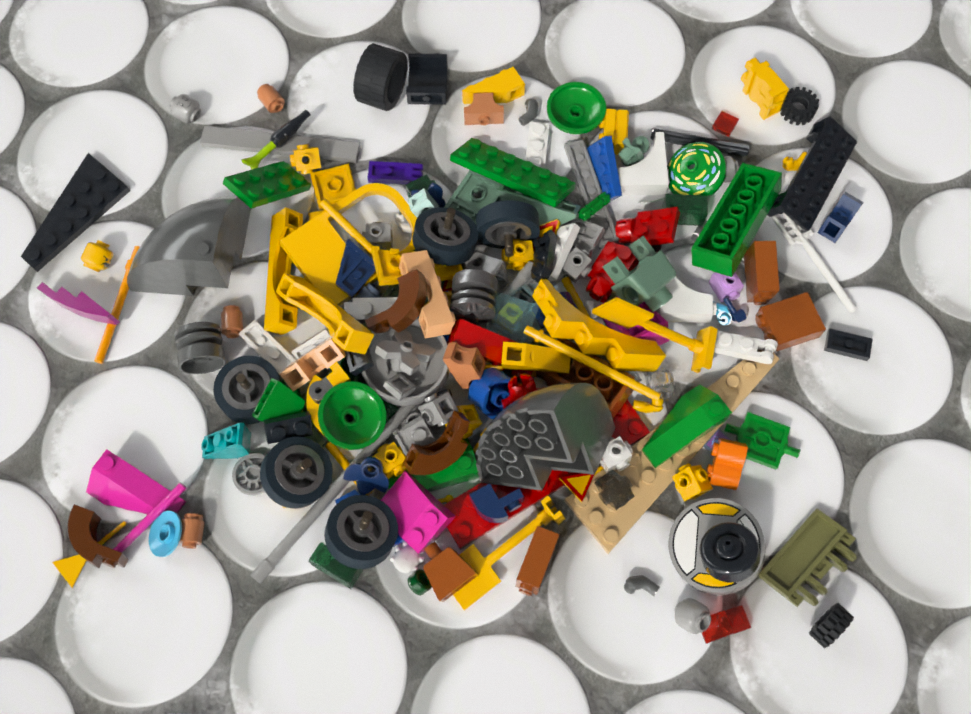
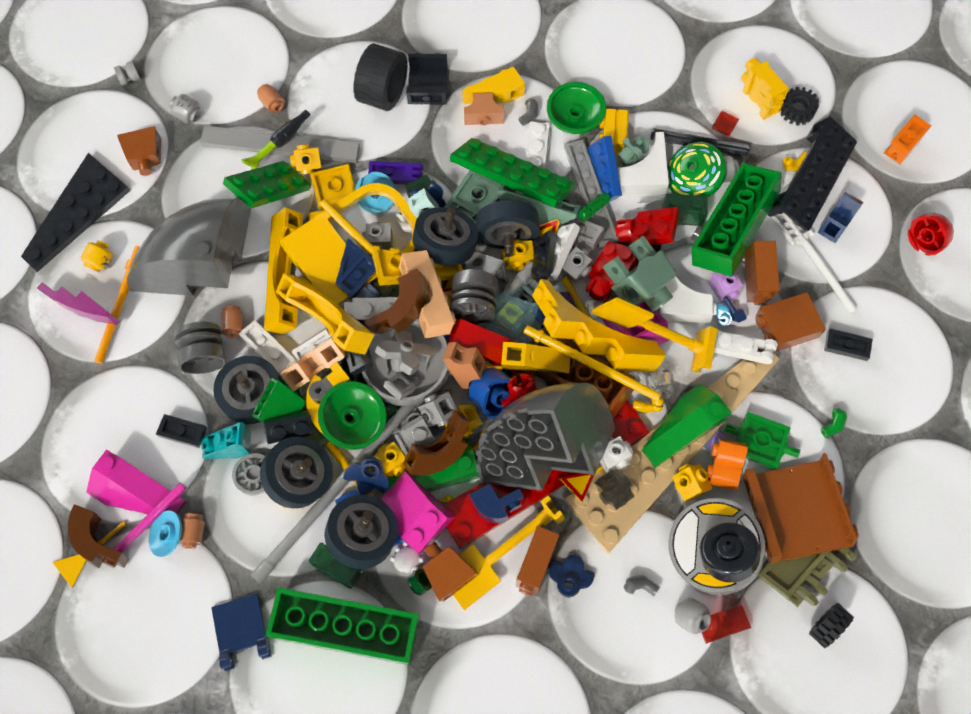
none -> light grey wheel [114,61,140,86]
none -> dark orange torso [117,126,161,176]
none -> black plate [156,414,207,448]
none -> dark blue flag [211,593,272,672]
none -> green brick [265,588,420,666]
none -> medium azure plate [355,172,396,214]
none -> dark blue plate [549,553,595,598]
none -> dark orange panel [743,453,859,564]
none -> green arm [821,408,848,438]
none -> orange hinge [884,114,932,165]
none -> red cylinder [907,212,954,256]

